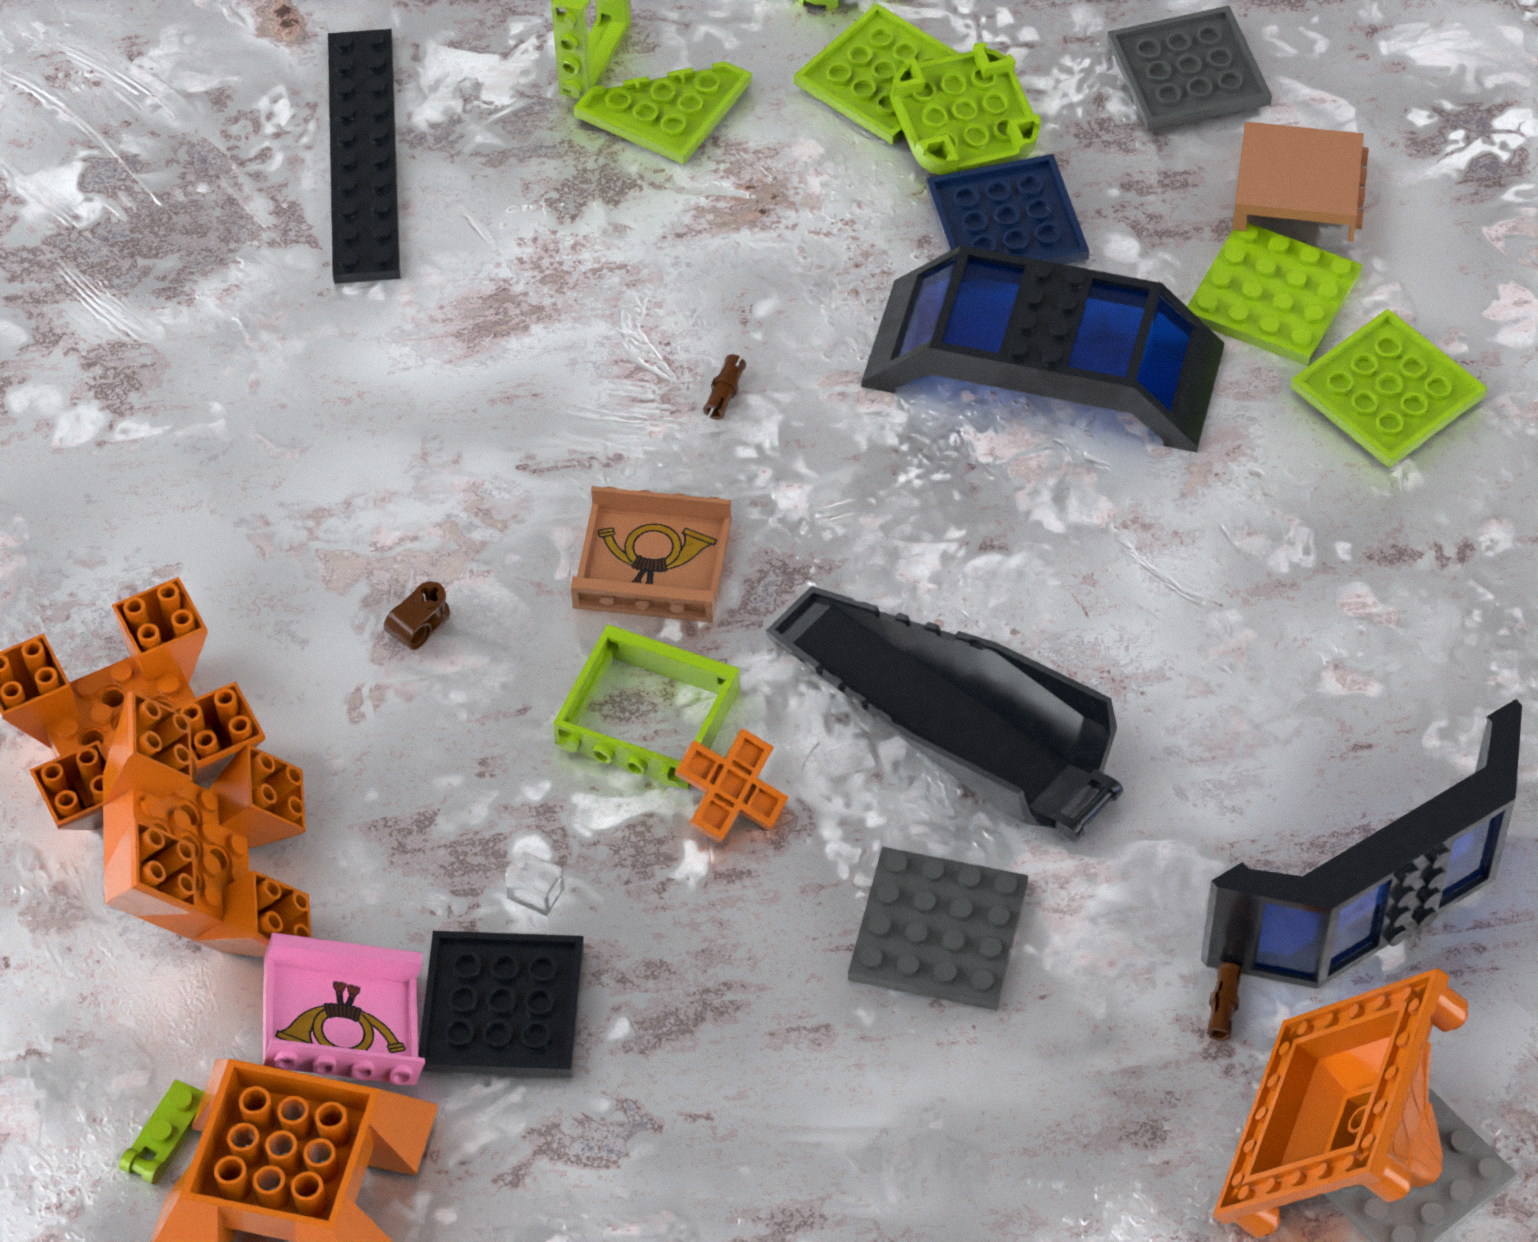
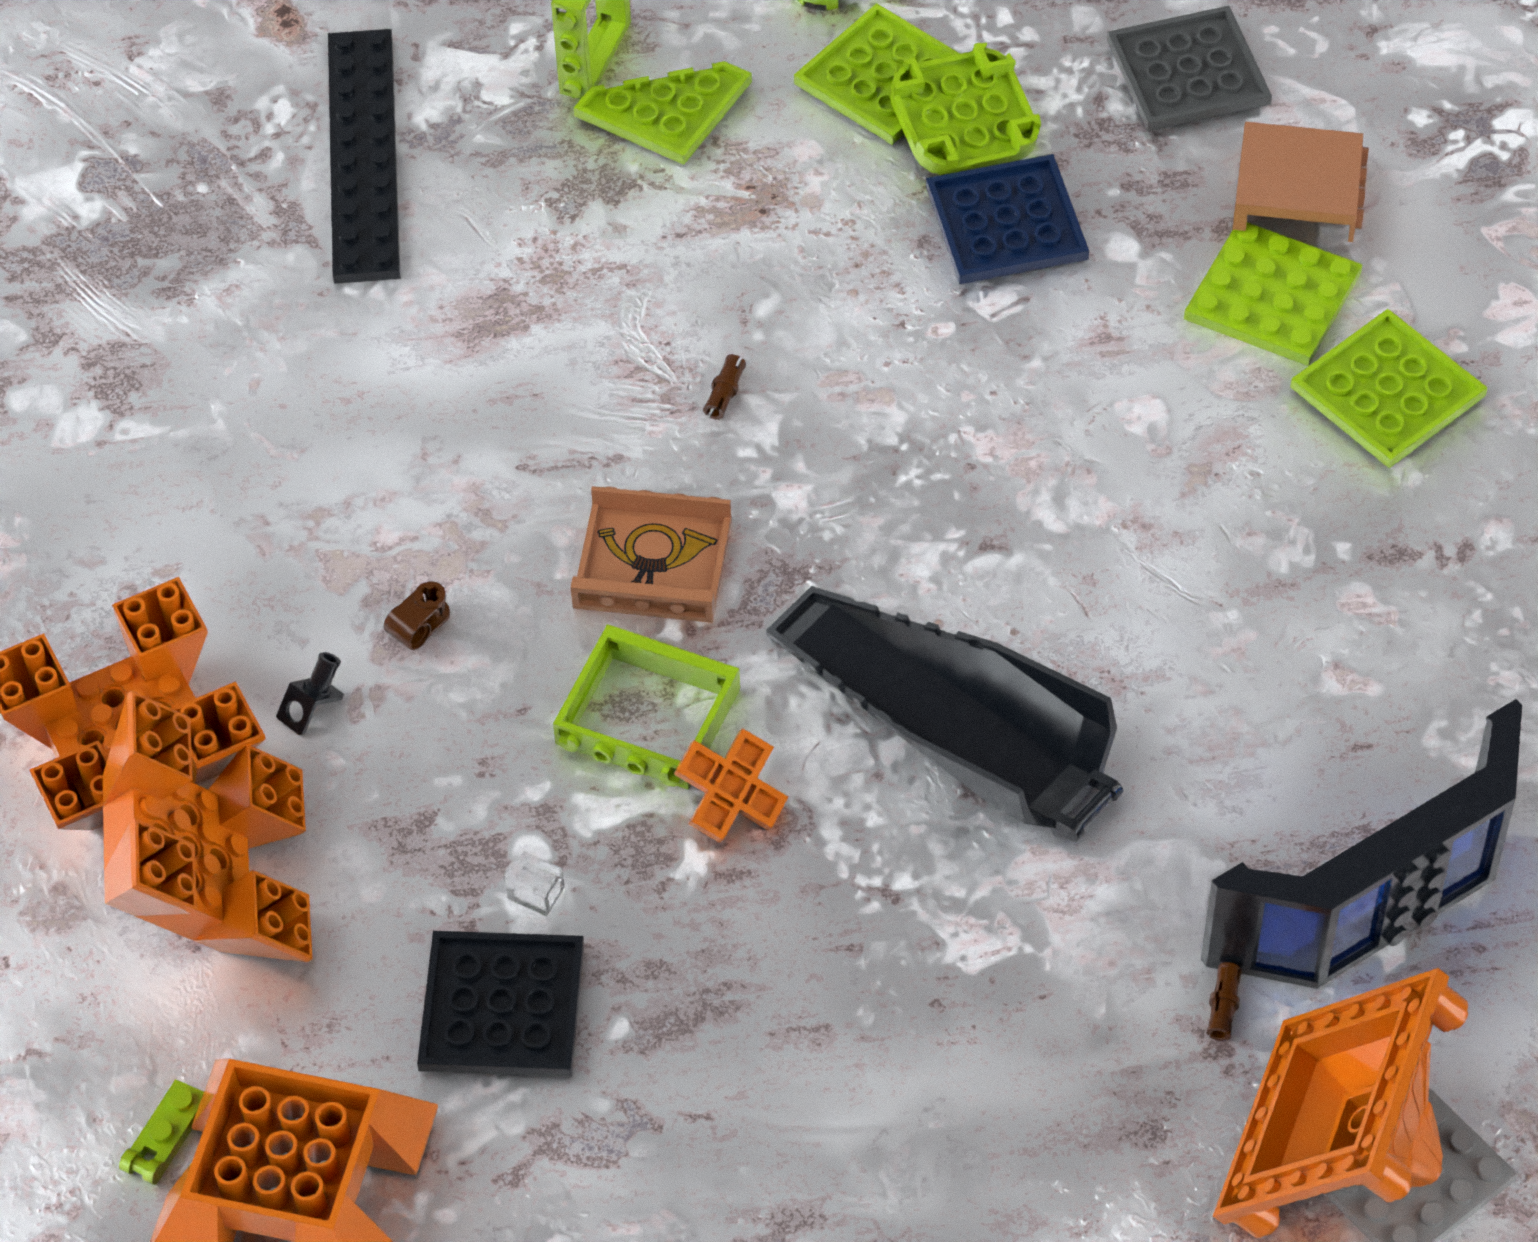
bright pink panel [263,933,425,1086] -> none
dark grey plate [848,847,1028,1010] -> none
black window [861,245,1225,452] -> none
none -> black bracket [276,652,344,735]

